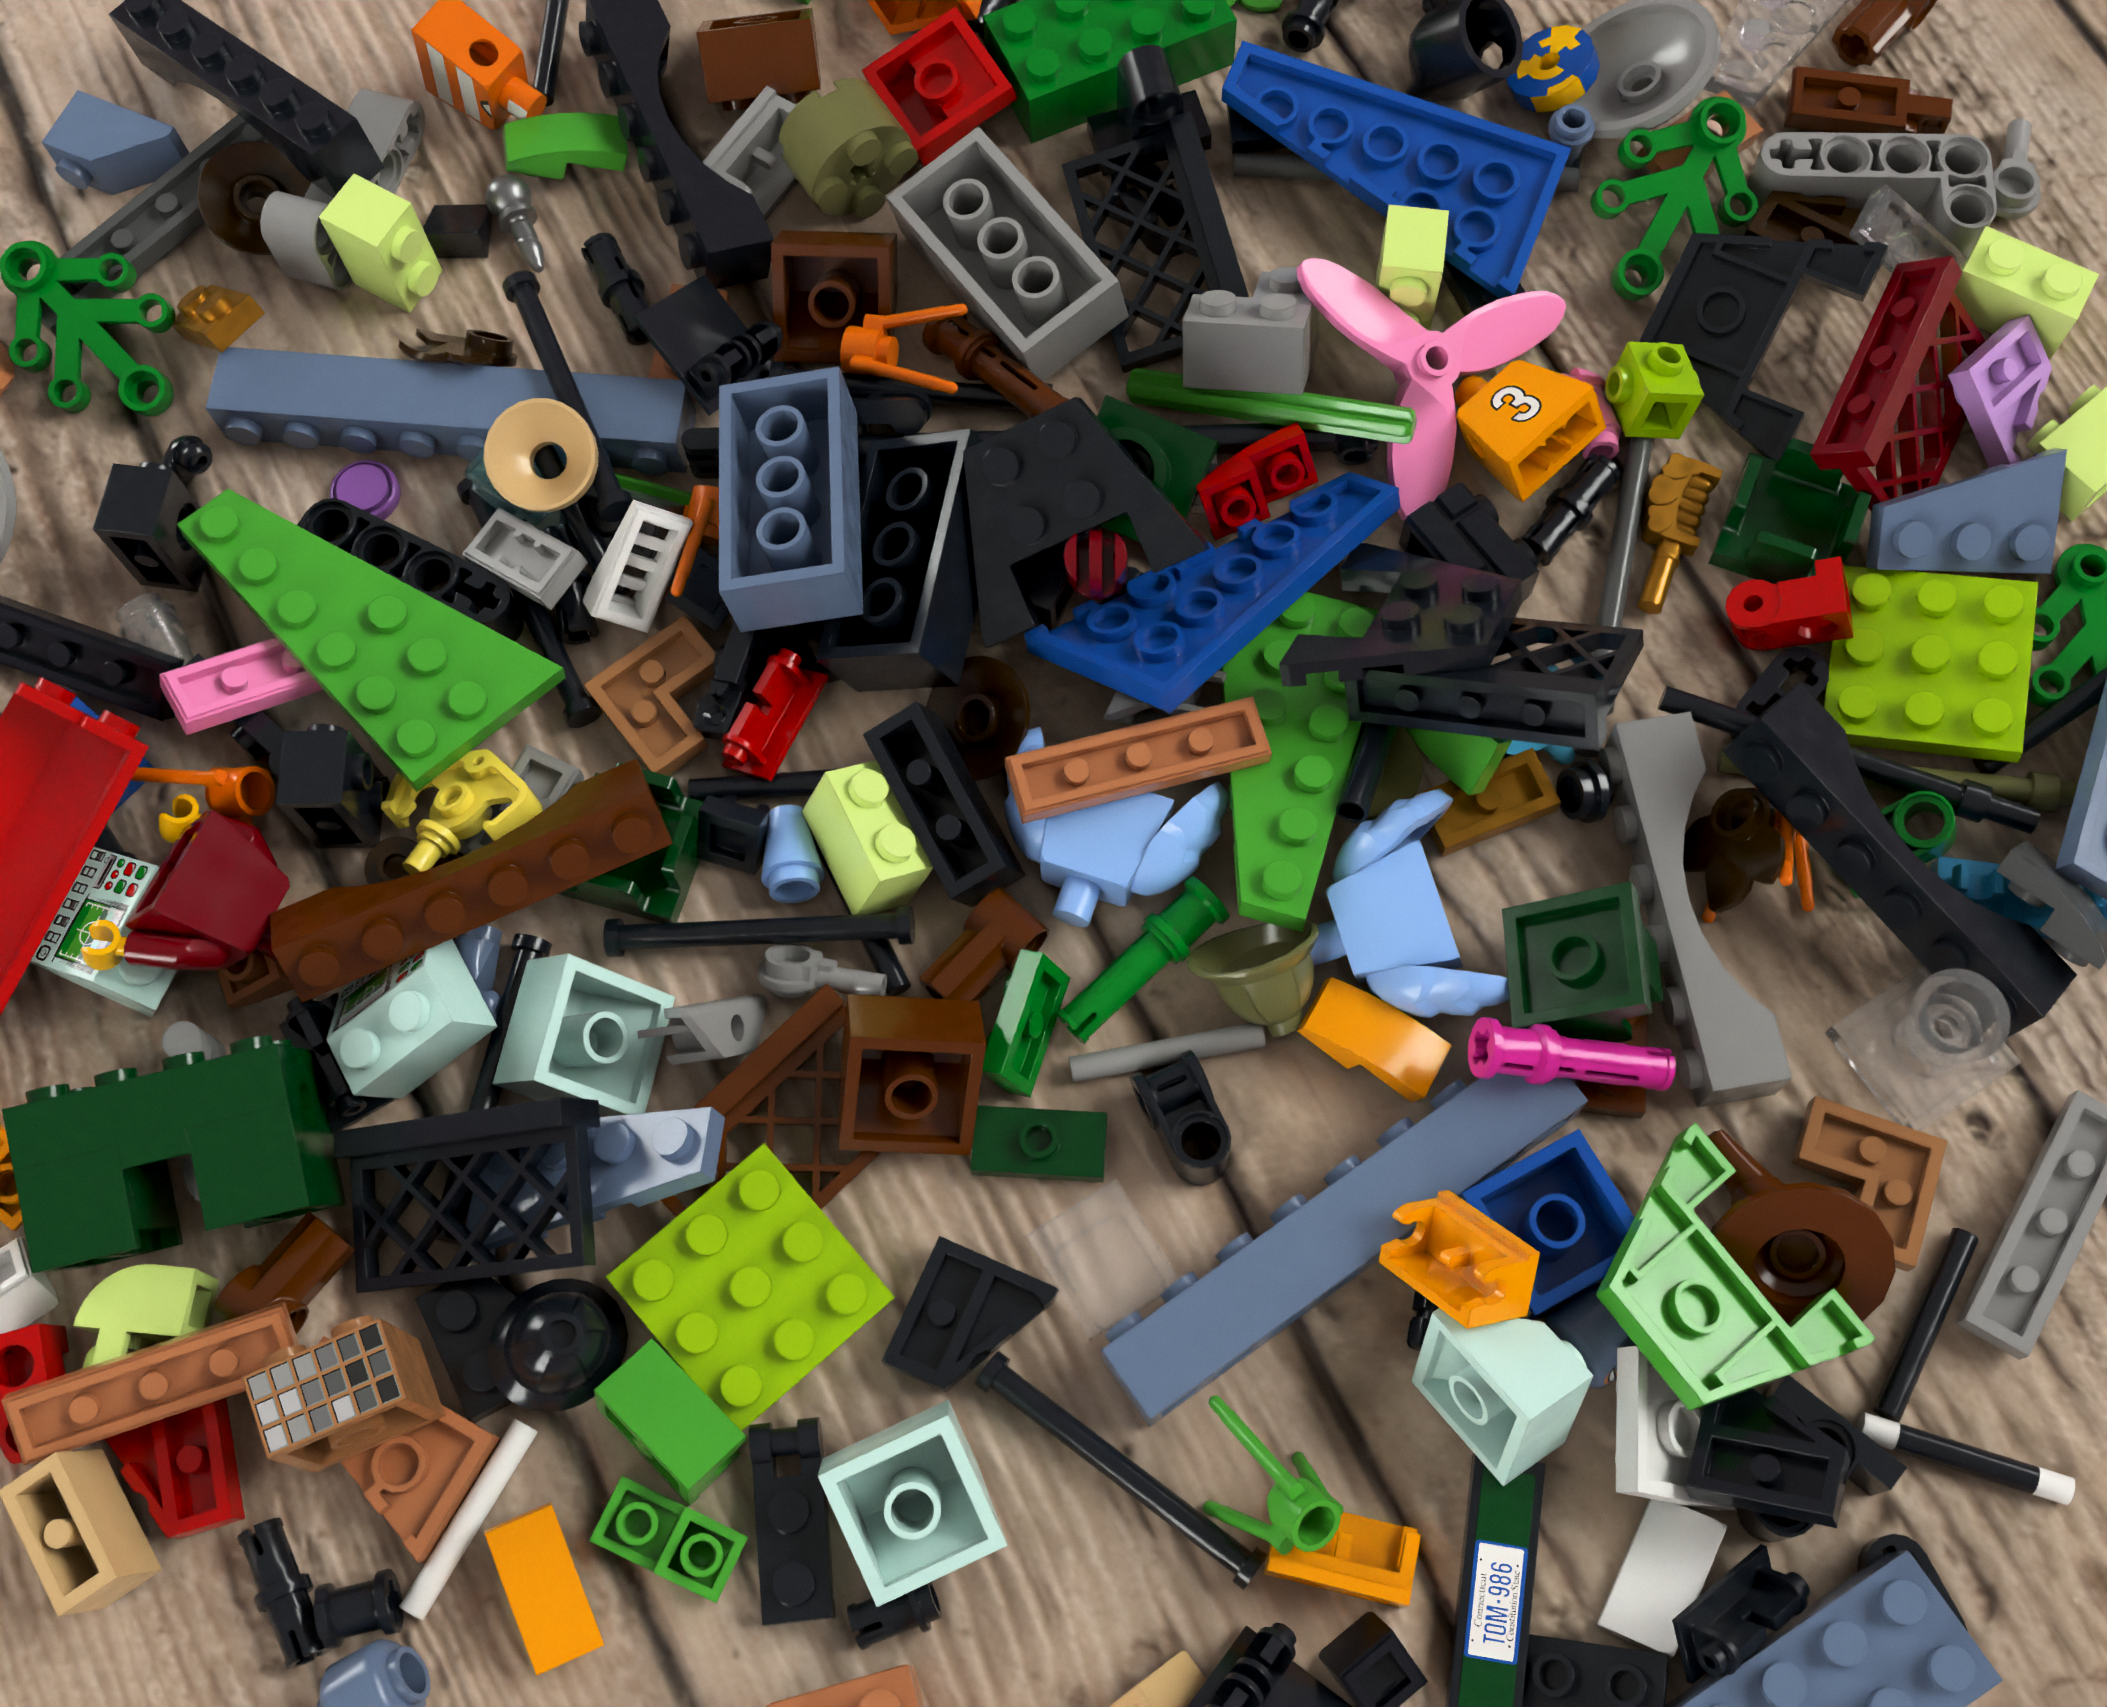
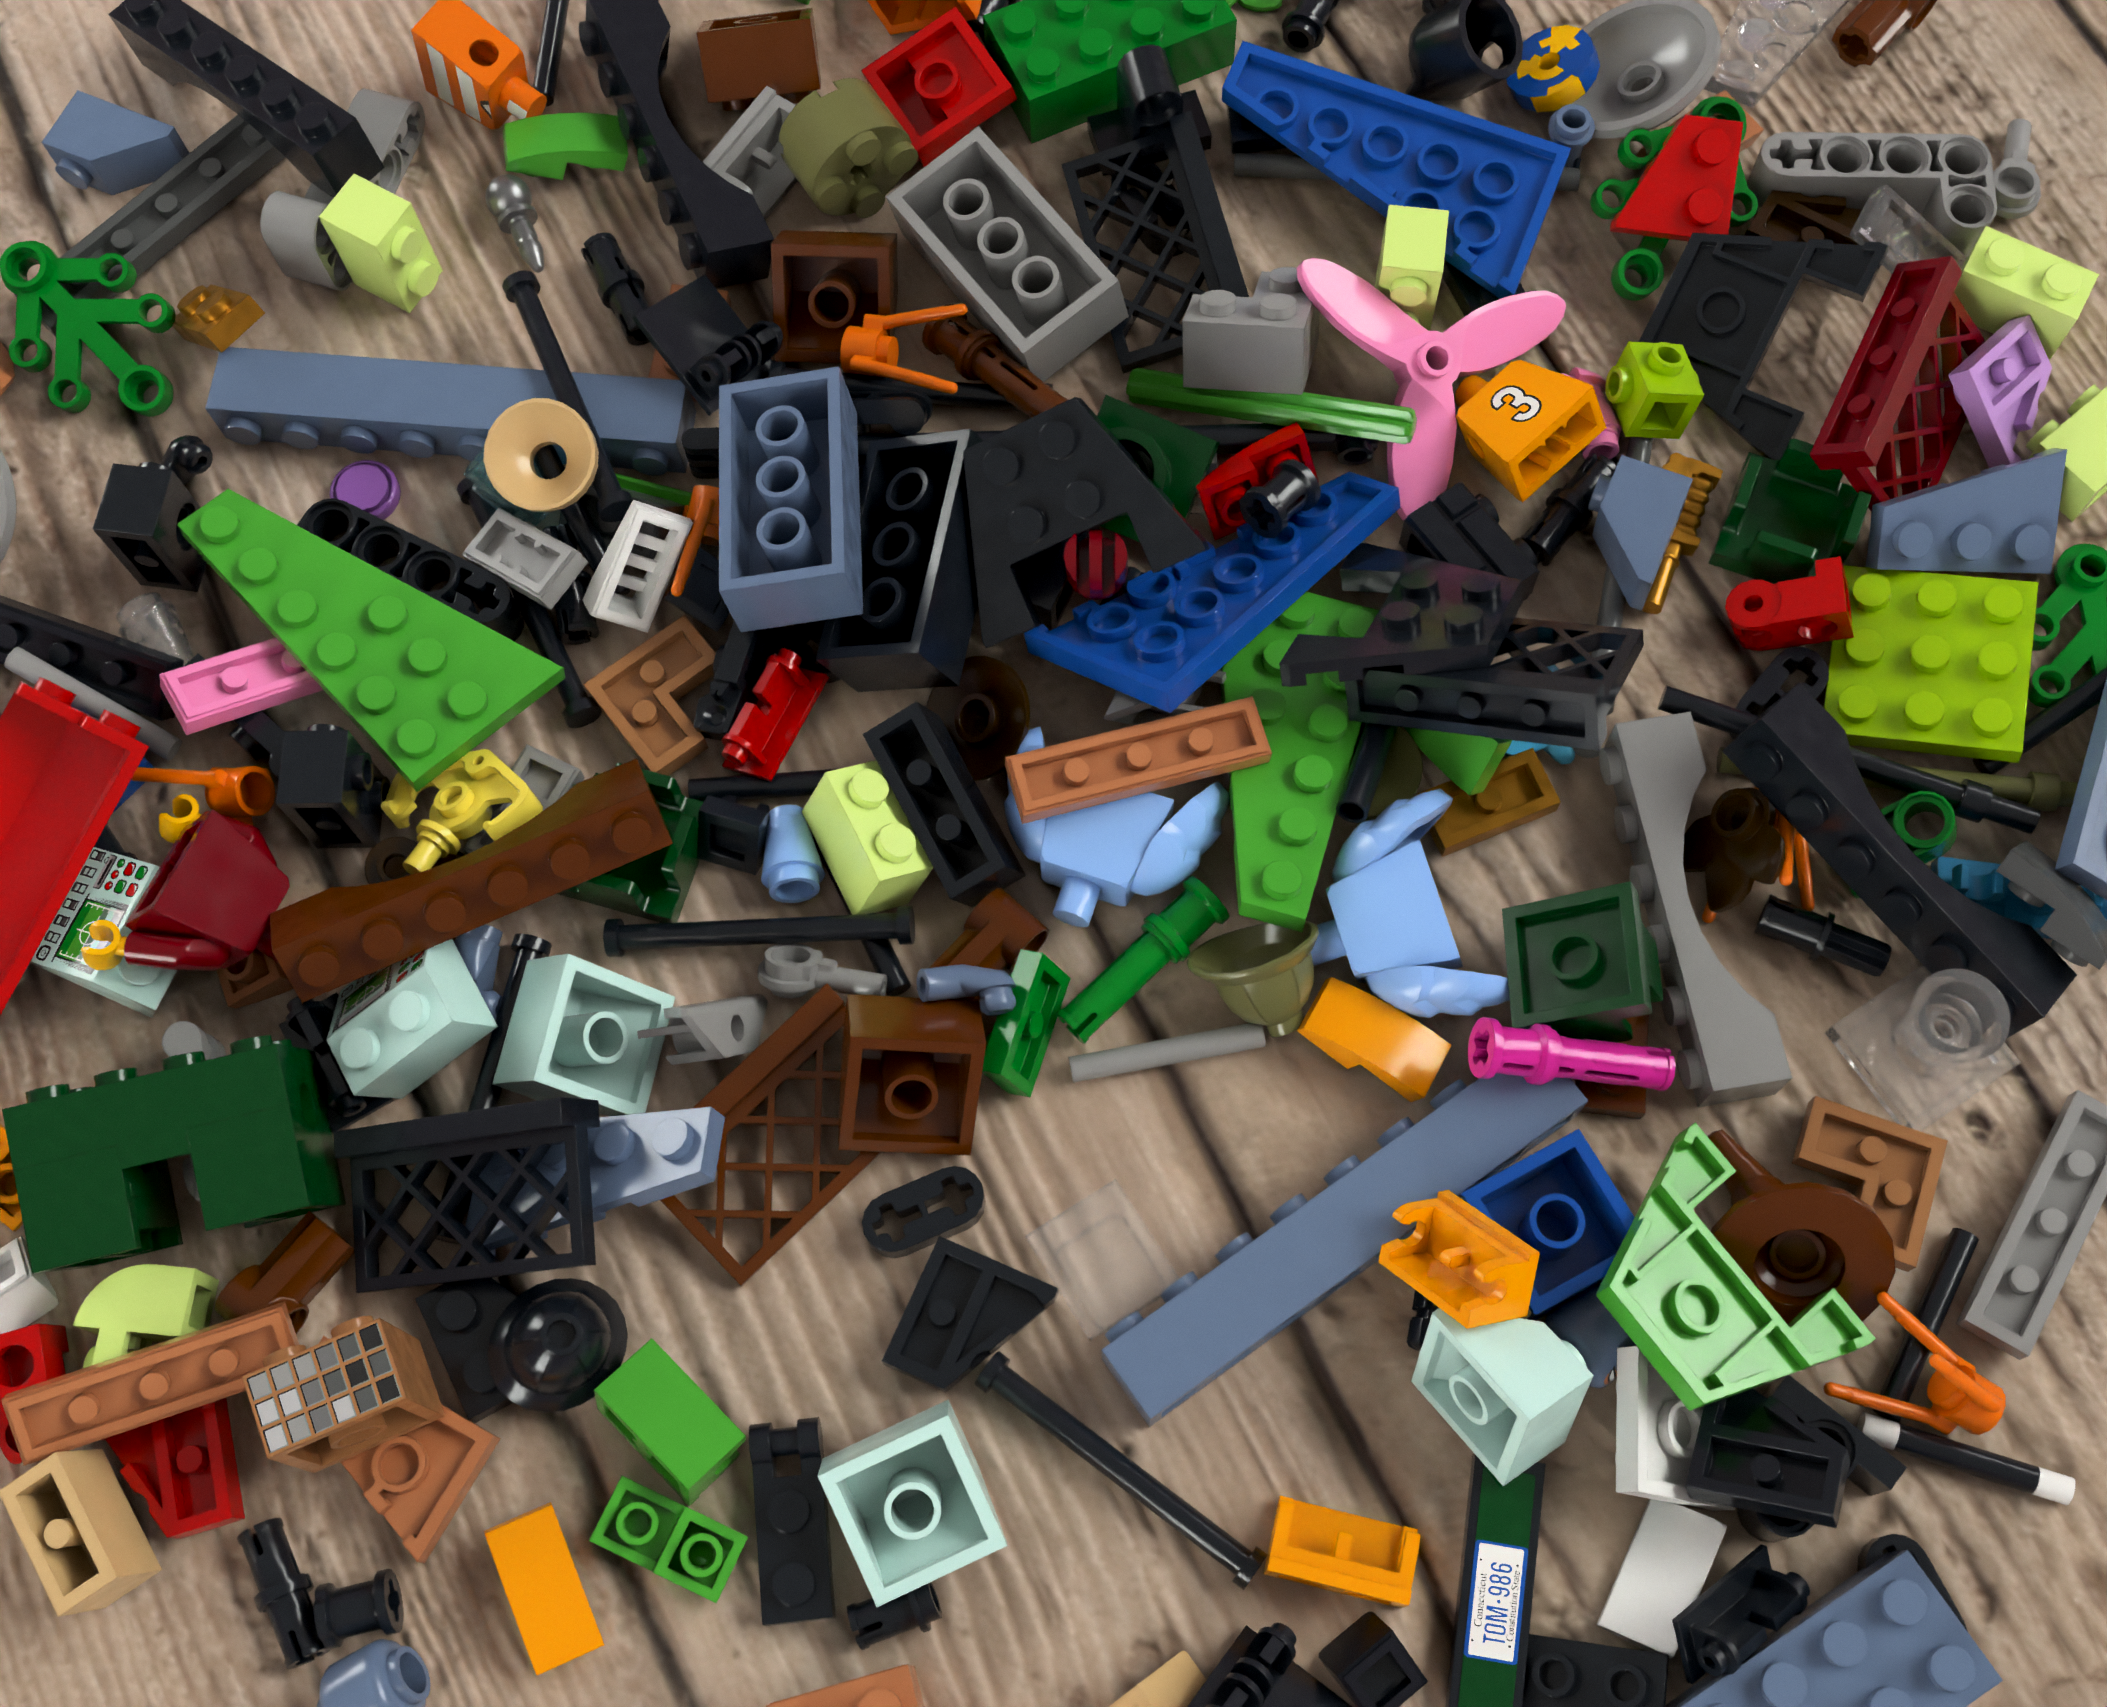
dark brown dish [197,141,311,255] -> none
dark brown plate [398,328,518,367] -> none
white bar [399,1418,538,1620] -> none
black slope [423,204,492,258] -> none
lime plate [606,1143,895,1431] -> none
dark green plate [970,1105,1107,1183] -> none
black piece [1130,1050,1231,1186] -> none
bright green plant [1203,1395,1343,1555] -> none
black plate [1556,759,1614,823] -> none
reddish brown hinge [1784,66,1953,134] -> none
none -> light grey bar [4,647,182,761]
none -> black beam [862,1166,986,1259]
none -> sand blue arm [916,964,1016,1016]
none -> black bush [1239,459,1321,539]
none -> sand blue slope [1588,455,1693,611]
none -> red wing [1610,114,1743,241]
none -> black axle [1754,894,1892,976]
none -> orange plant [1823,1292,2006,1435]

